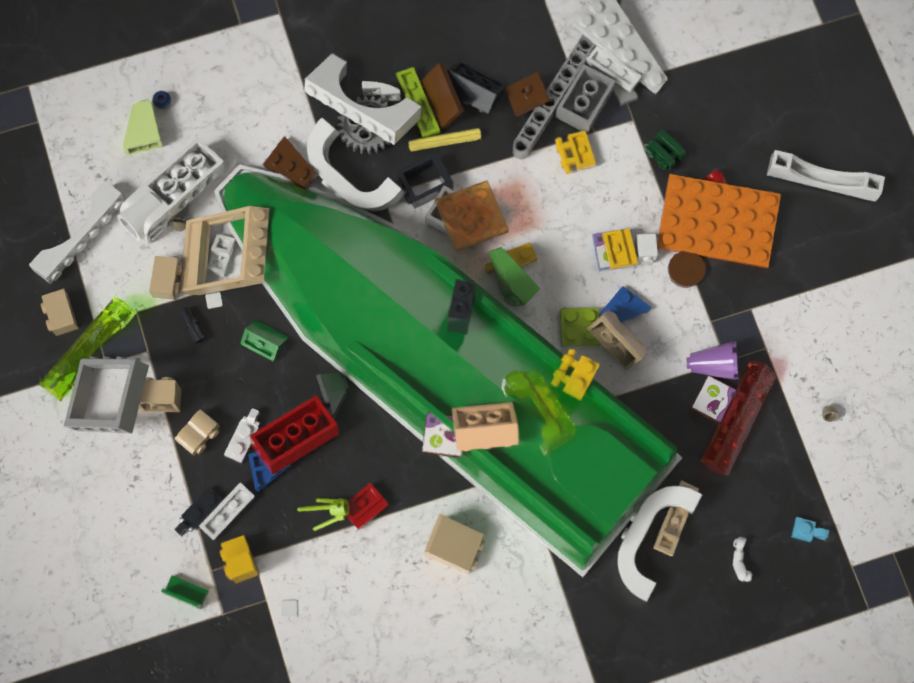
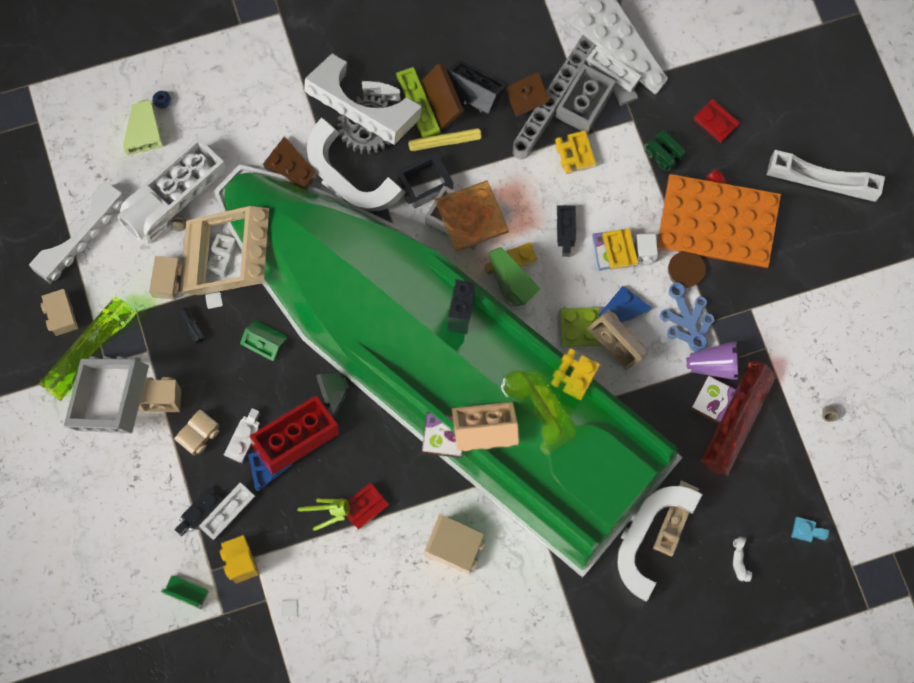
none -> black hinge [556,205,576,257]
none -> medium blue plant [660,283,714,352]
none -> red plate [694,99,740,143]

